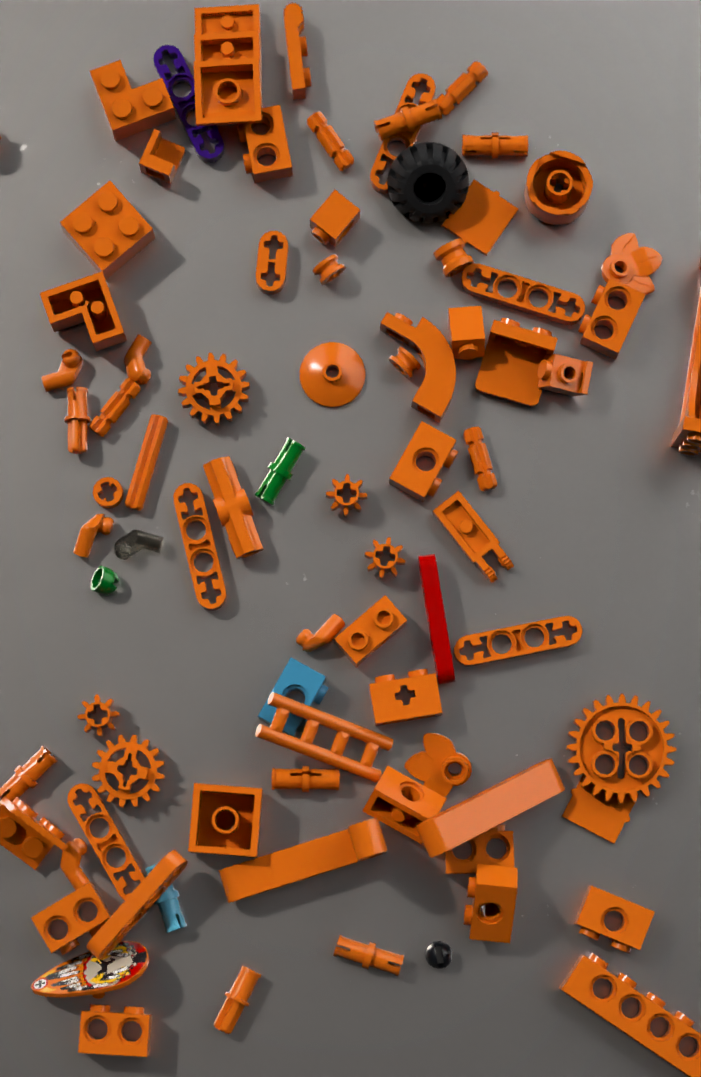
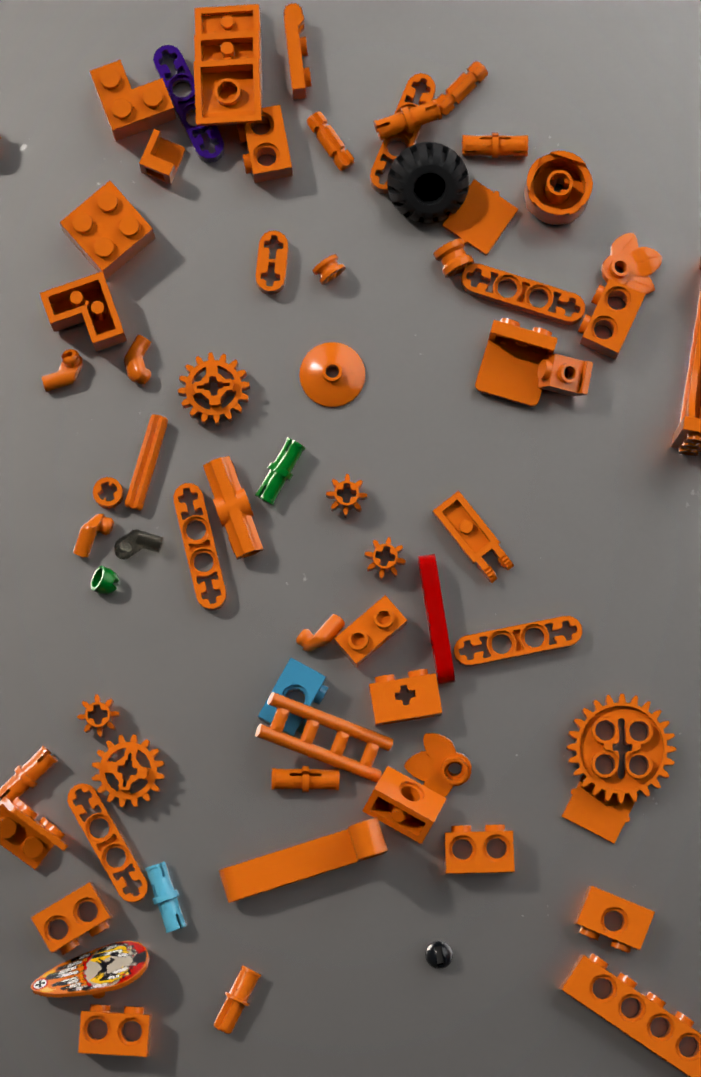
orange arm [60,838,90,890] -> none
orange axle [64,387,91,454] -> none
orange beam [86,850,188,960] -> none
orange axle [89,378,141,437] -> none
orange brick [188,783,263,858] -> none
orange brick [310,190,360,248] -> none
orange pin [333,935,405,976] -> none
orange arch [380,312,456,423] -> none
orange bush [389,347,421,379] -> none
orange brick [389,421,458,503] -> none
orange beam [415,758,565,858] -> none
orange brick [448,306,485,360] -> none
orange axle [463,426,497,491] -> none
orange brick [464,864,518,943] -> none

